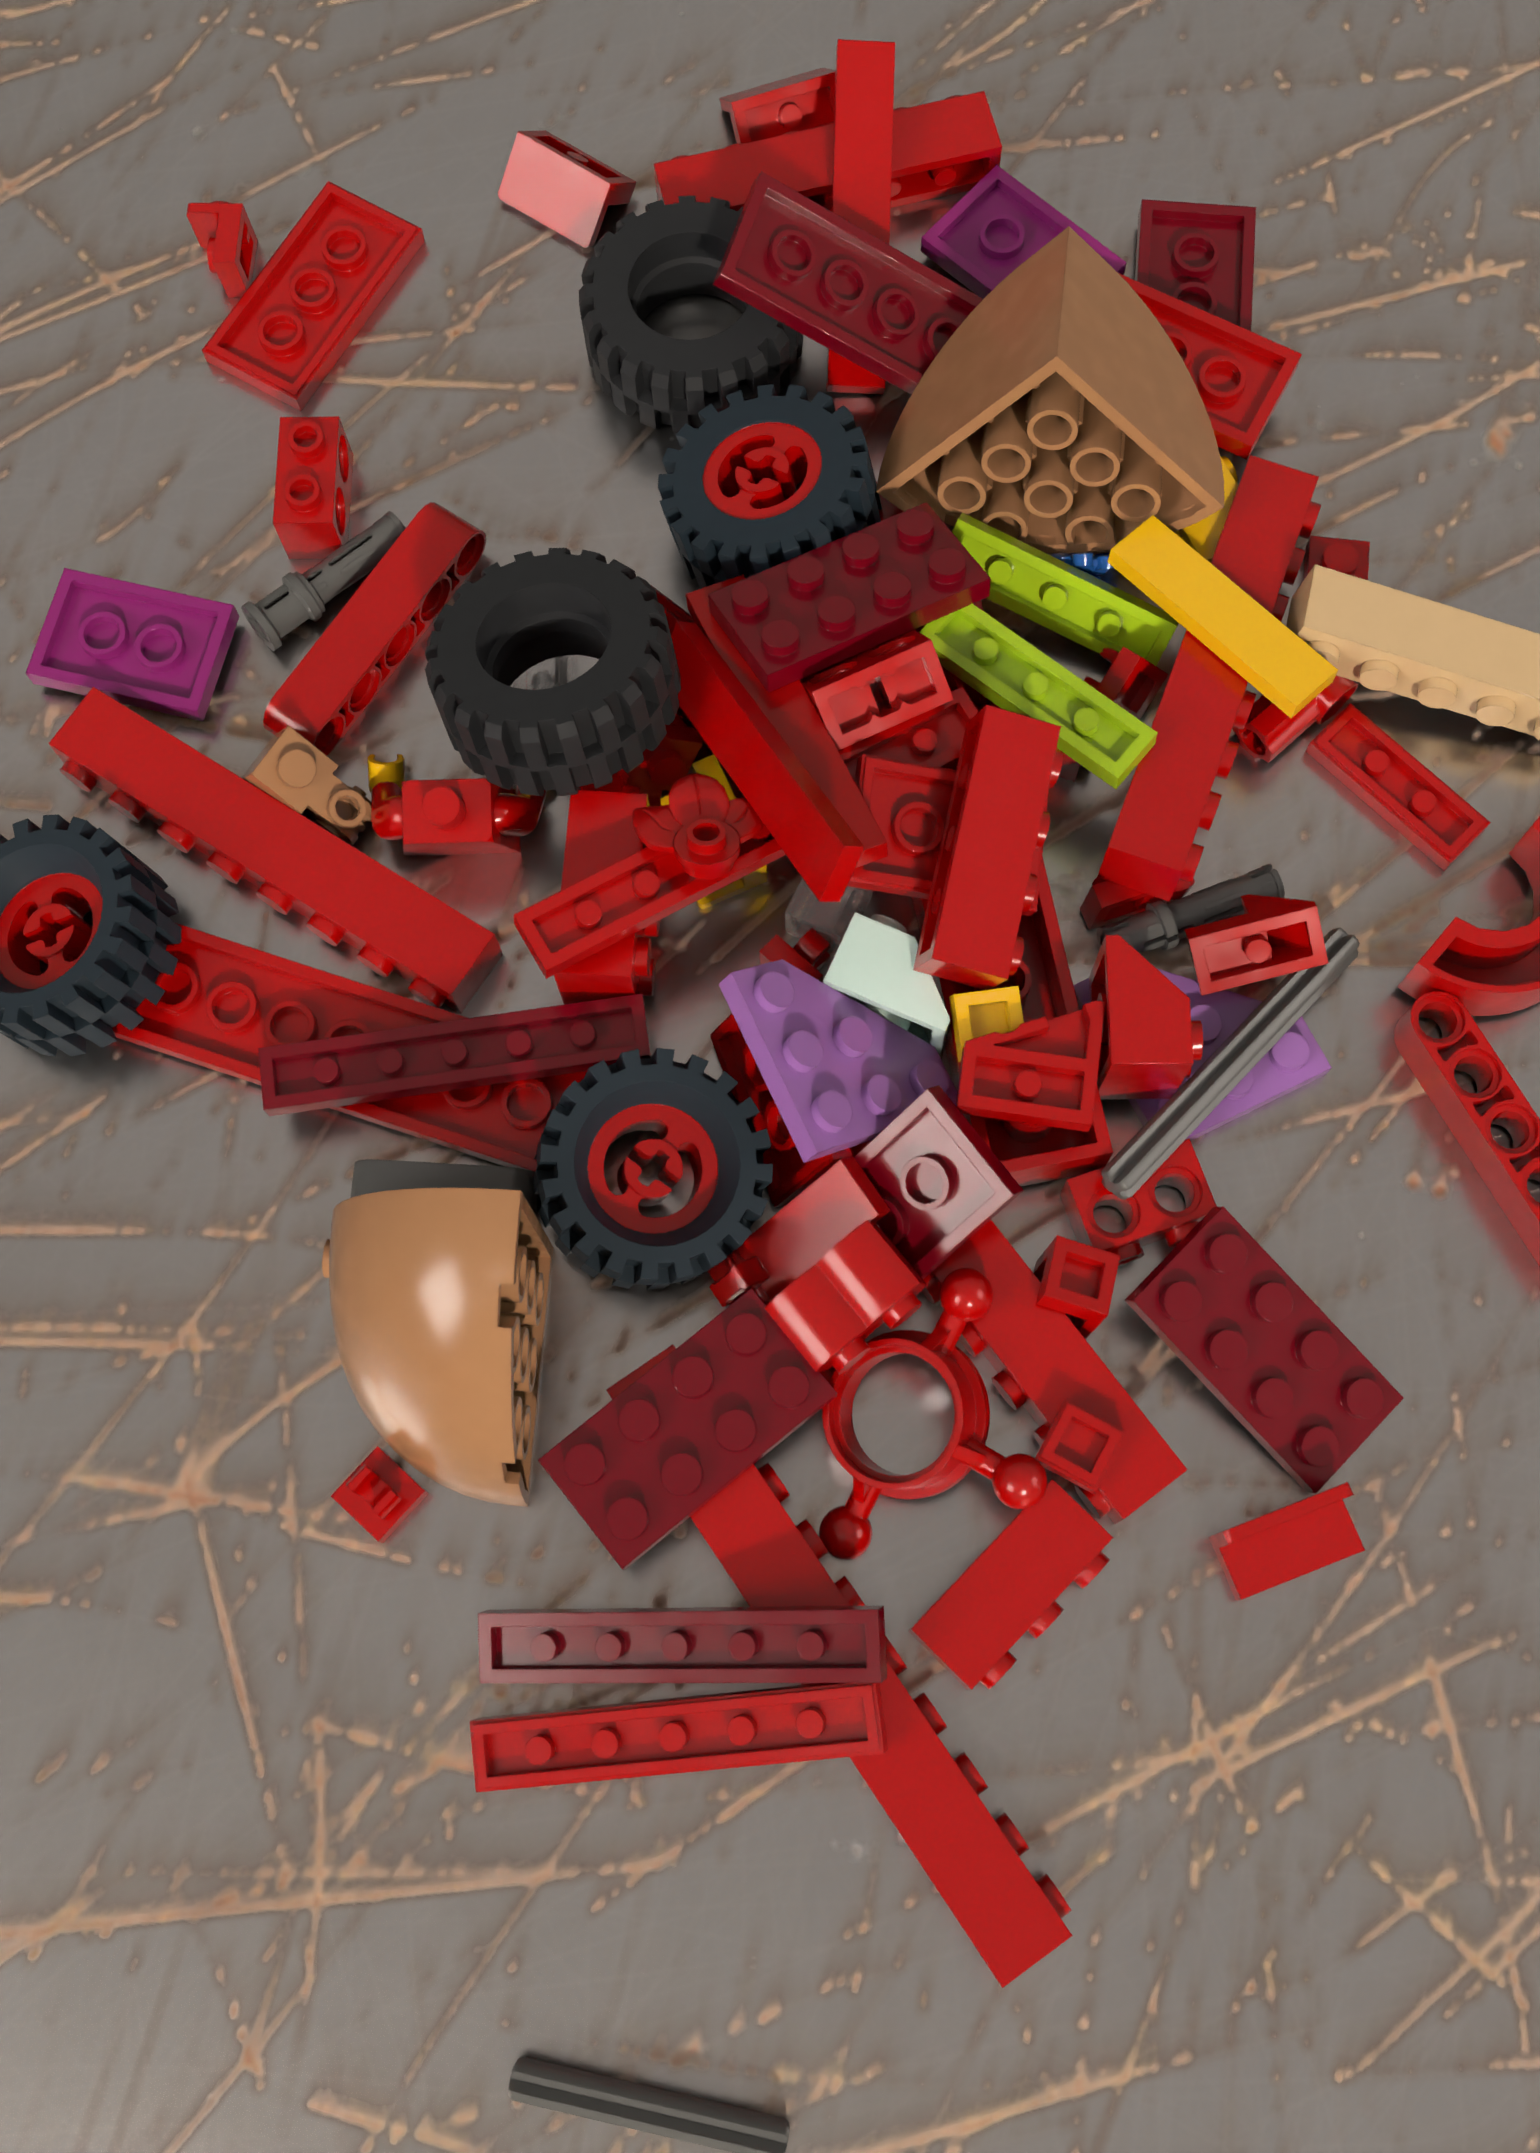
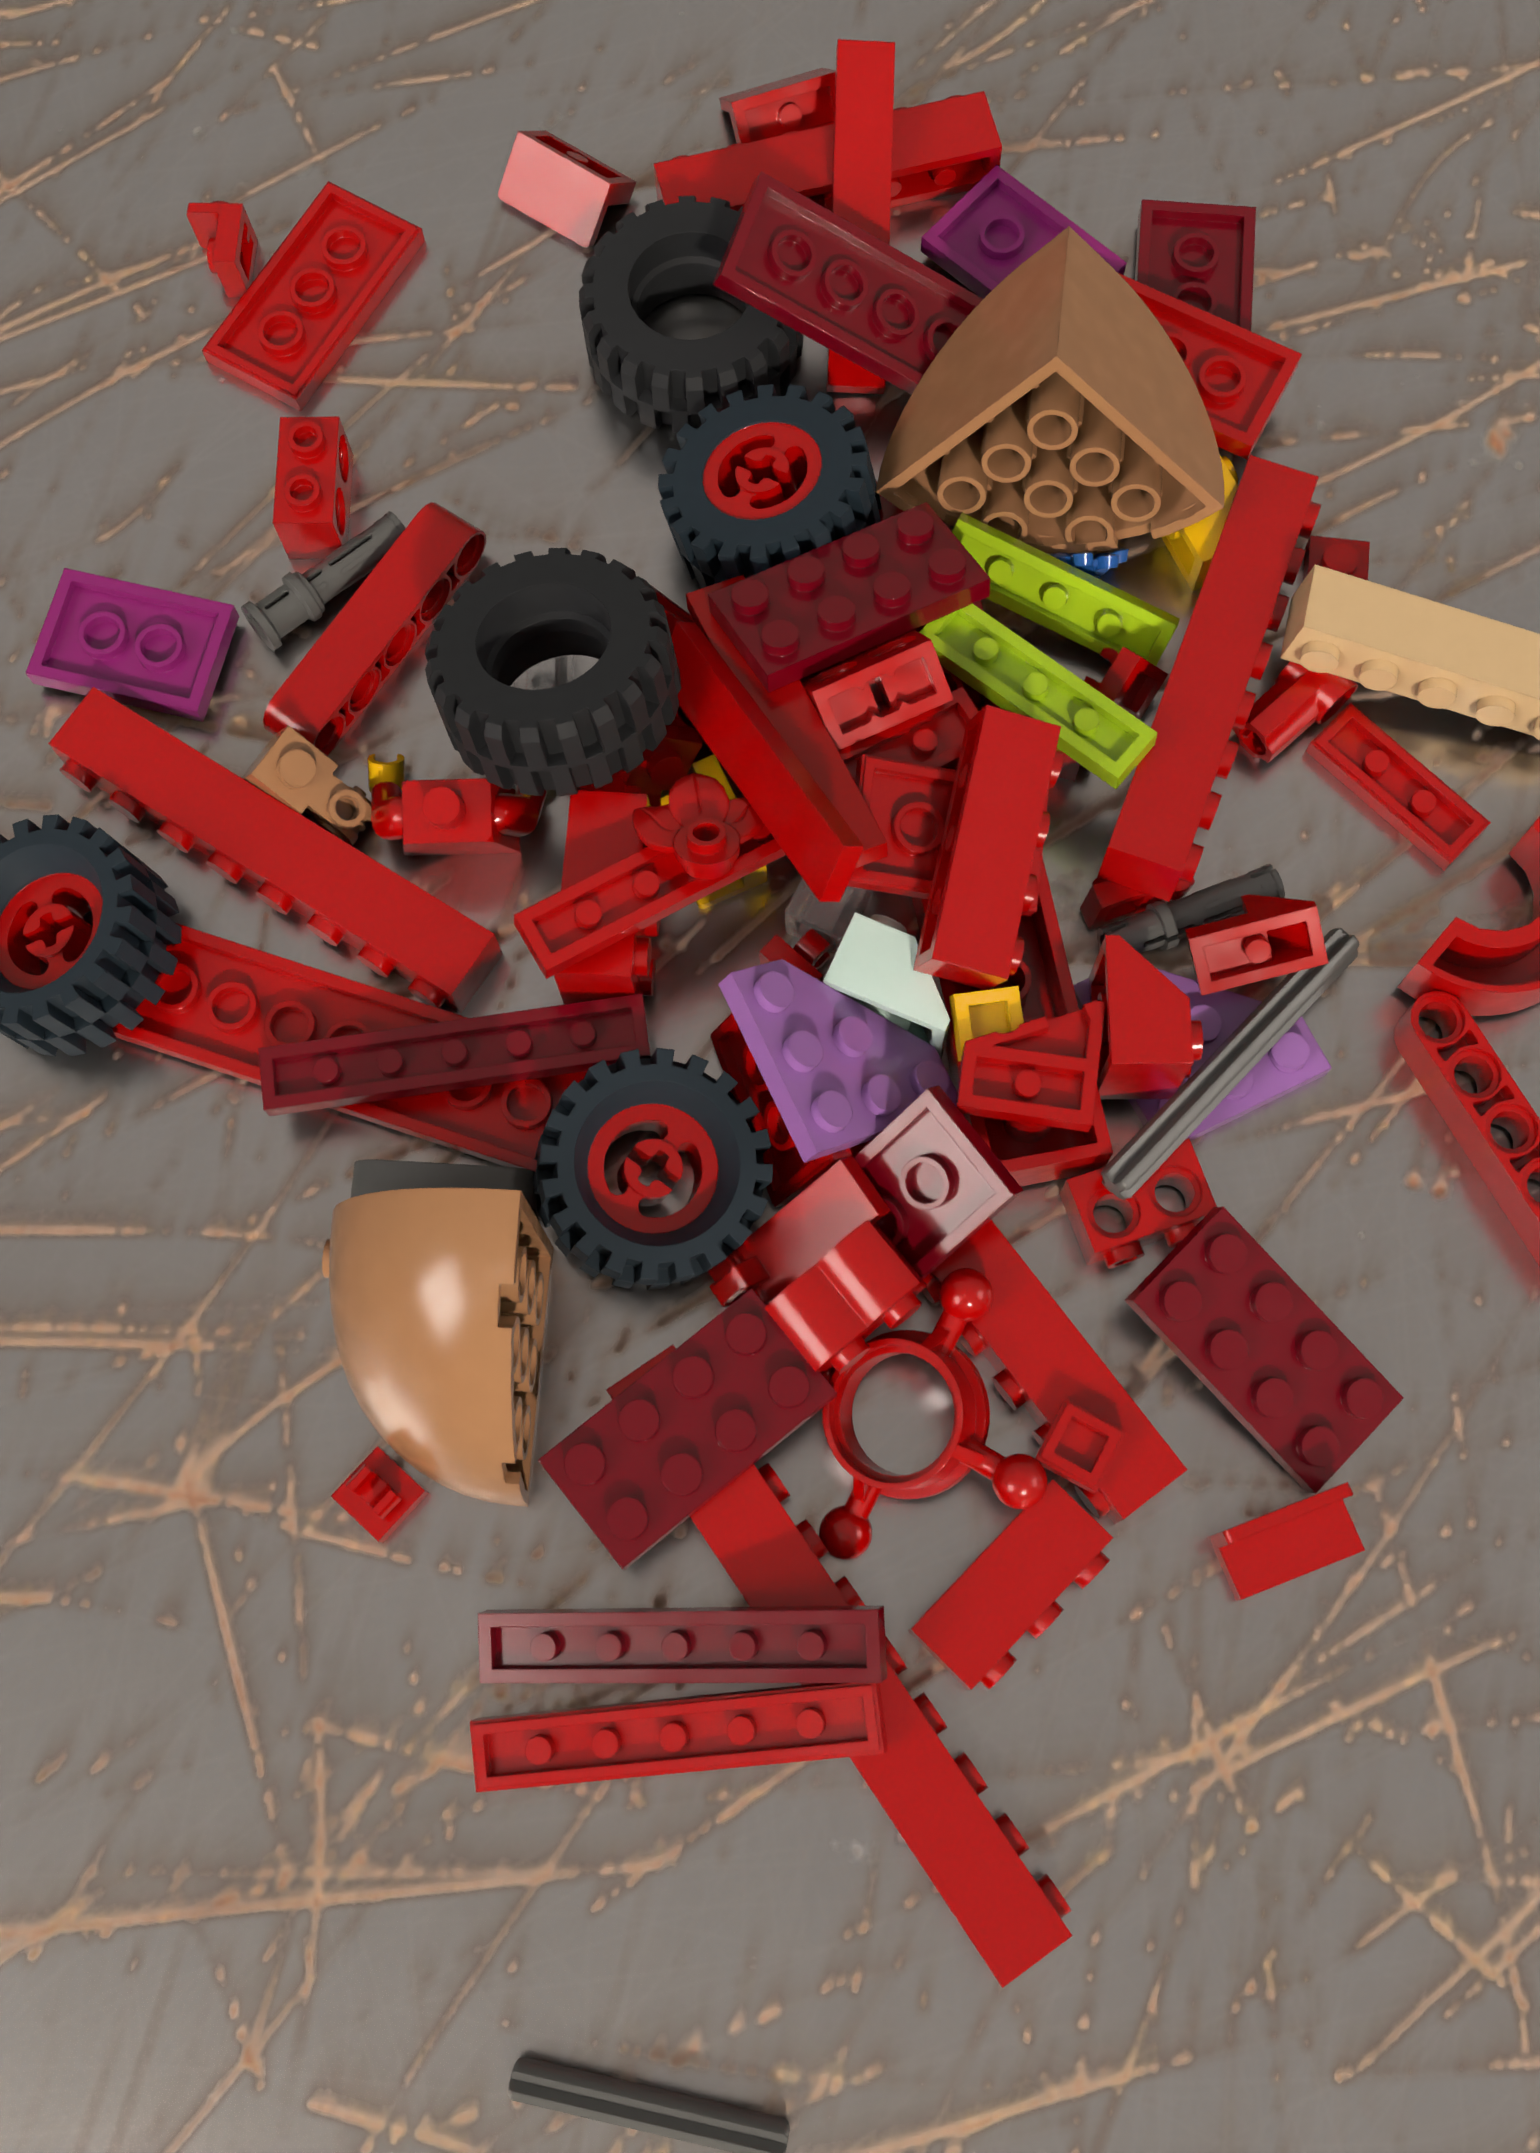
red panel [1034,1235,1120,1339] -> none
yellow tile [1107,515,1338,718] -> none

